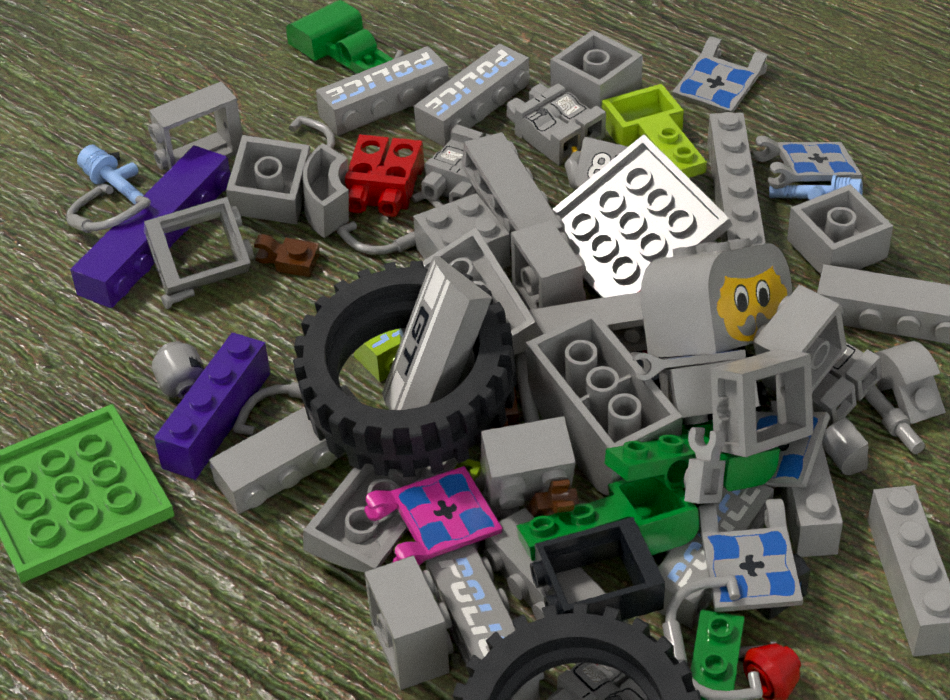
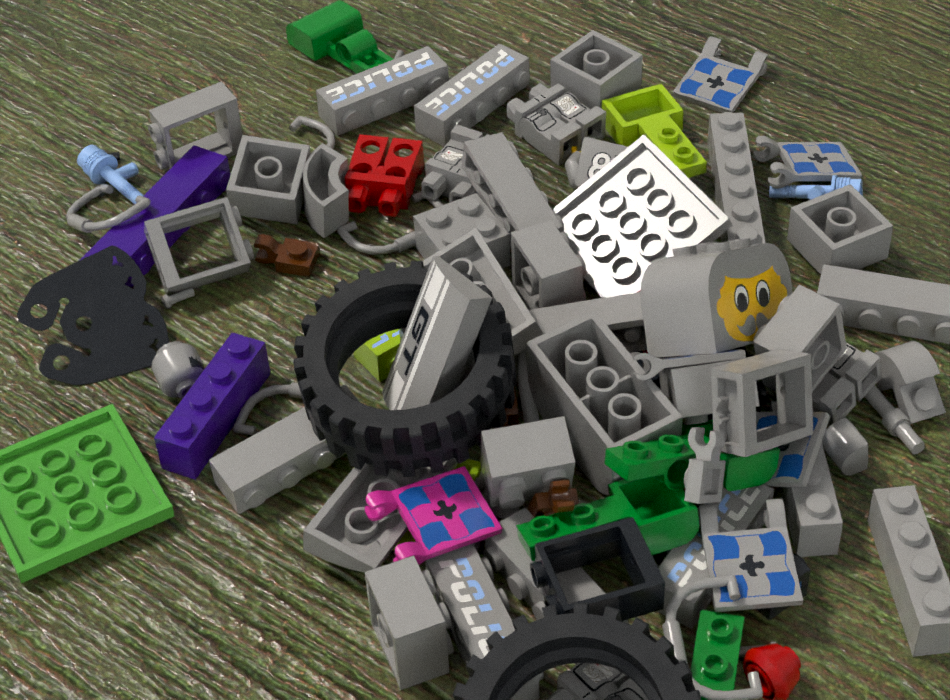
none -> black piece [17,245,169,385]

